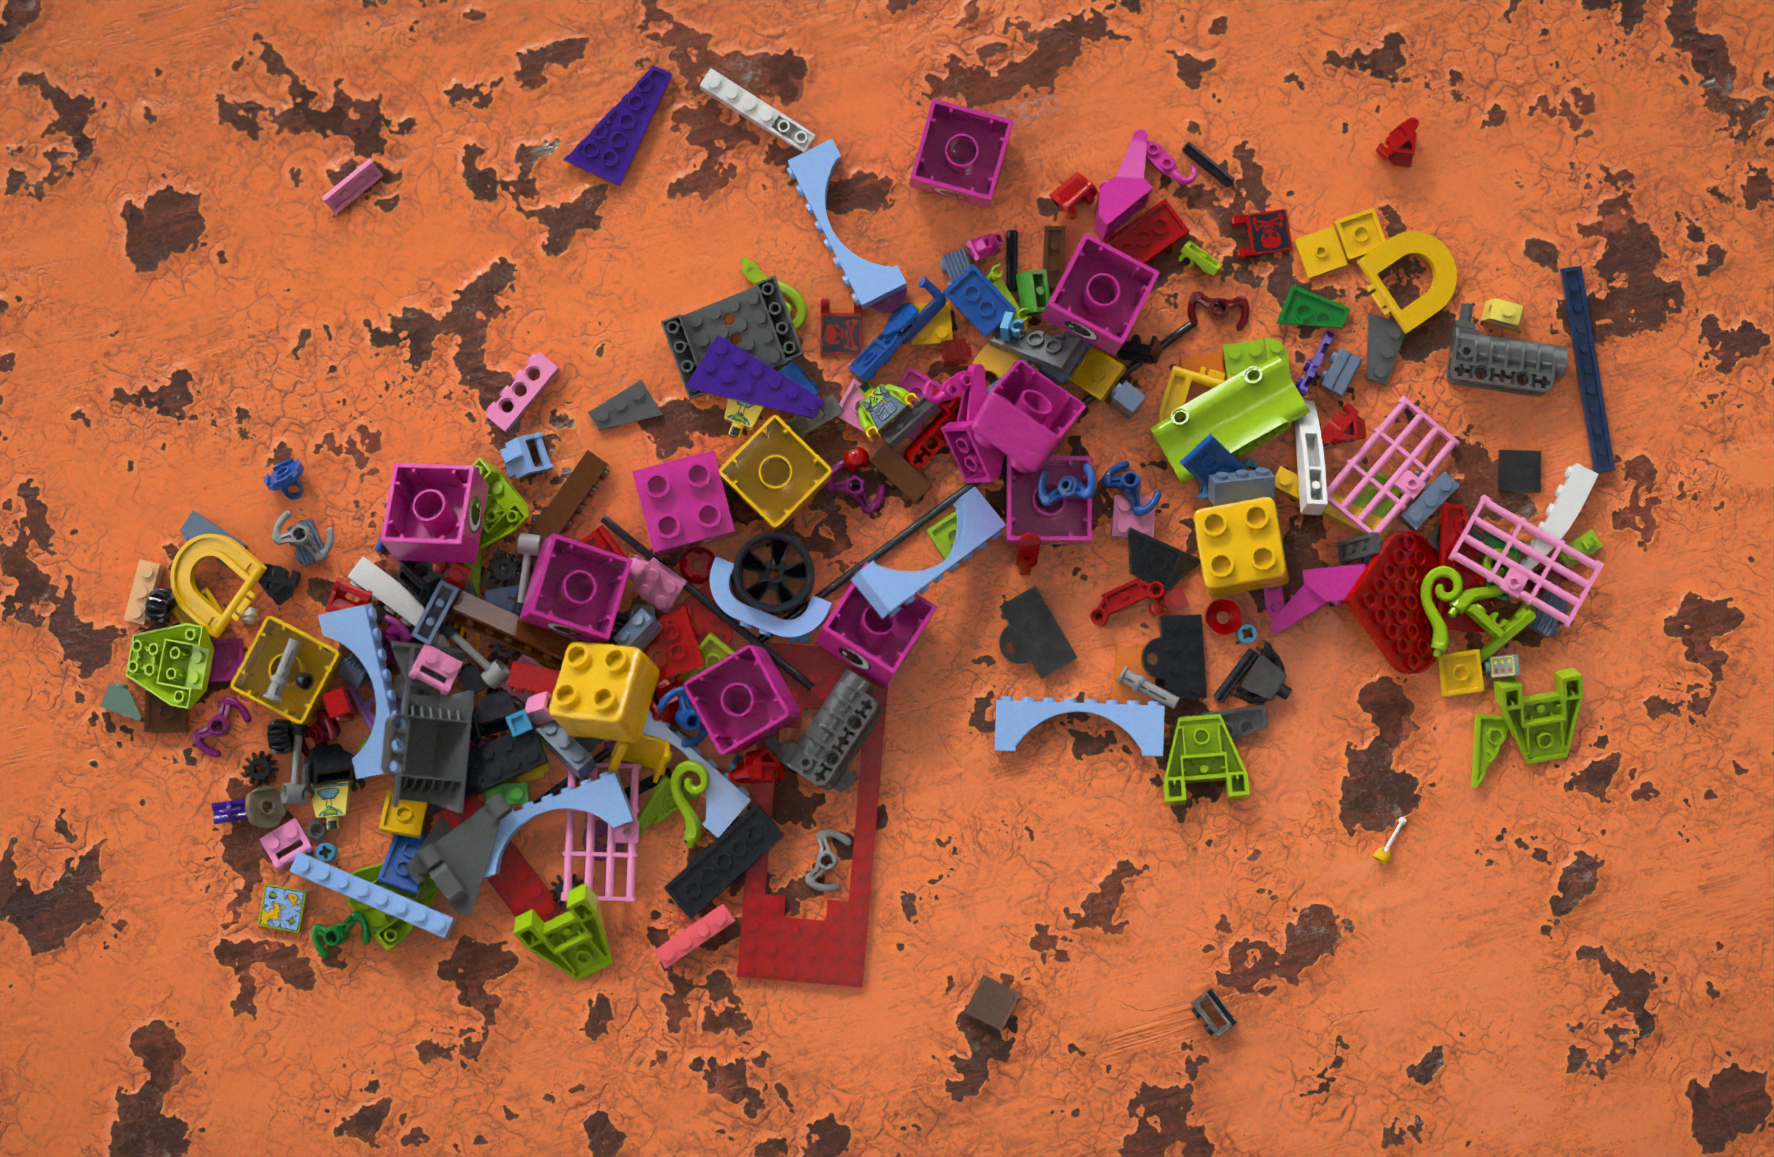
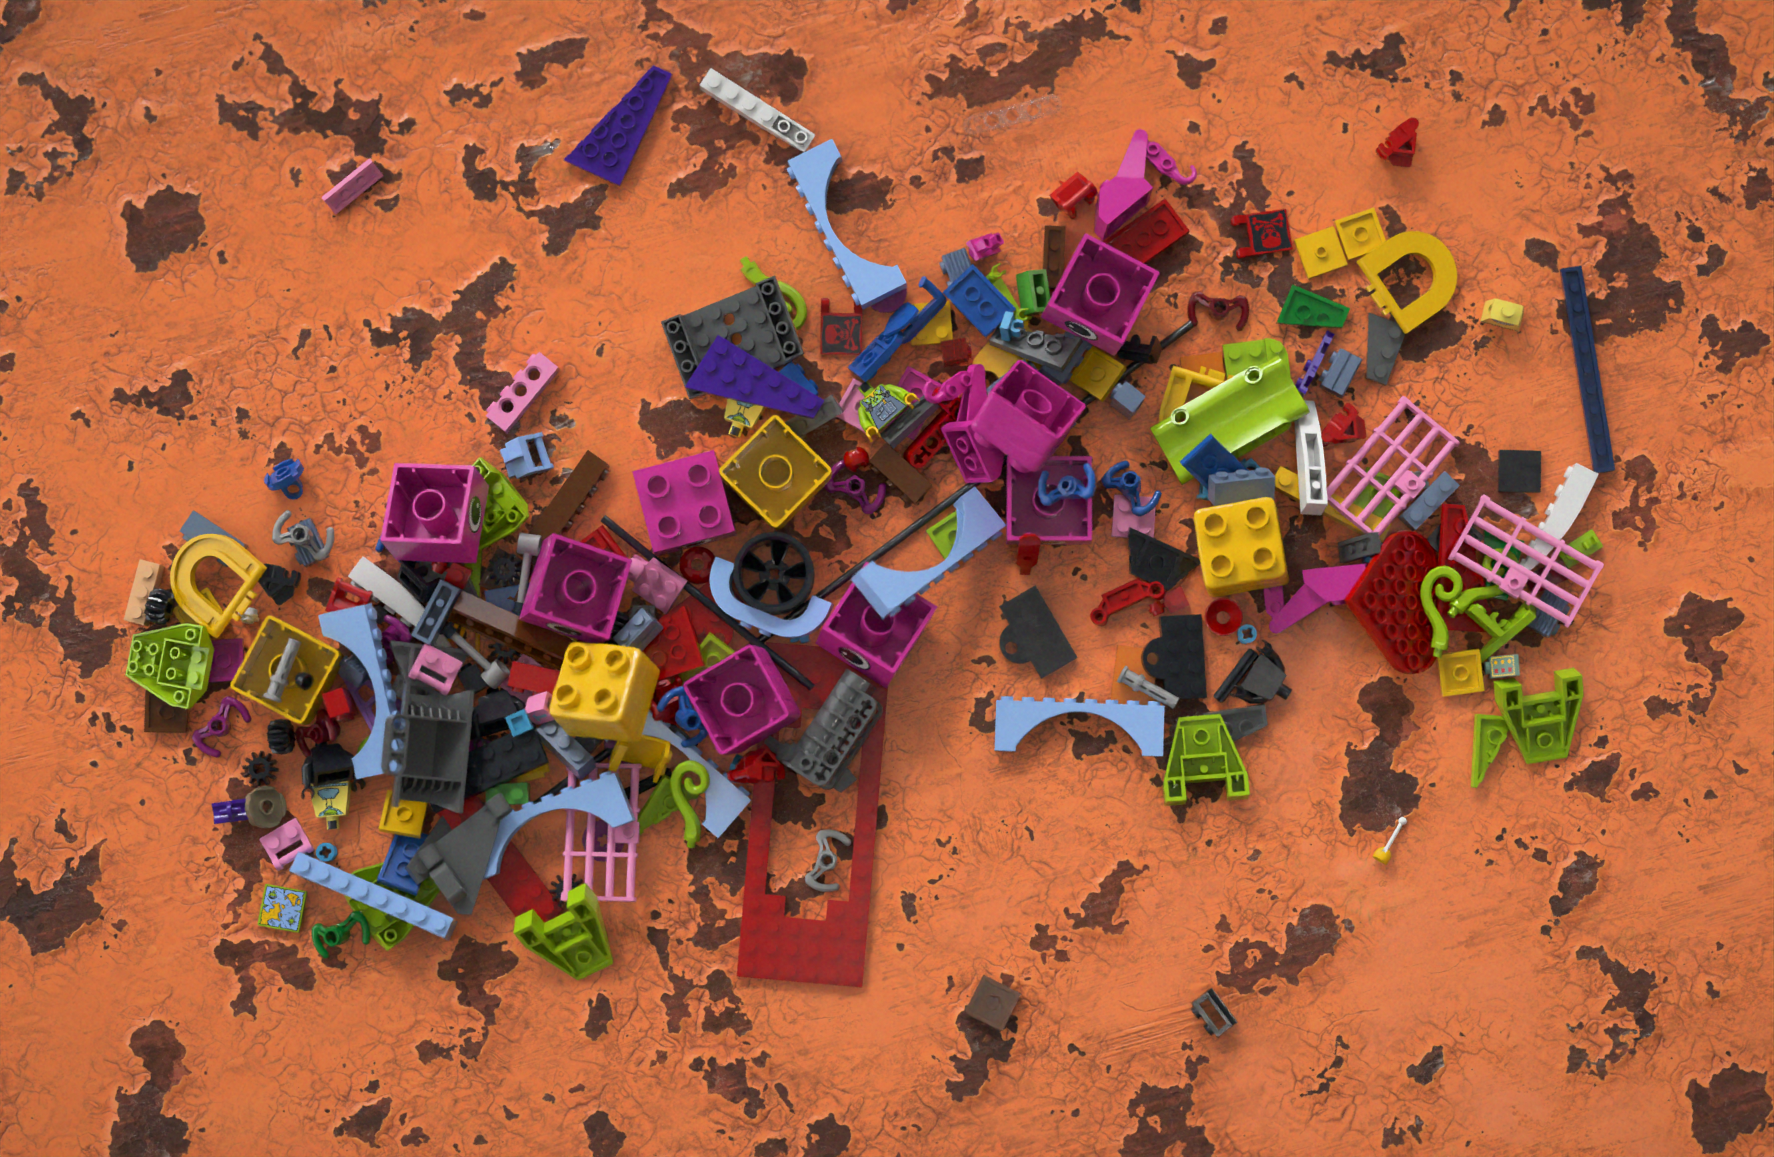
sand green slope [100,681,145,722] -> none
light grey piece [281,724,308,804] -> none
dark grey plate [305,818,329,843] -> none
dark grey wing [588,380,663,431] -> none
coral brick [654,903,736,969] -> none
black plate [664,804,785,919] -> none
dark pink brick [910,99,1014,209] -> none
black axle [1006,230,1018,292] -> none
lime plate [1179,240,1223,276] -> none
black axle [1182,142,1234,188] -> none
dark grey piece [1446,303,1568,397] -> none

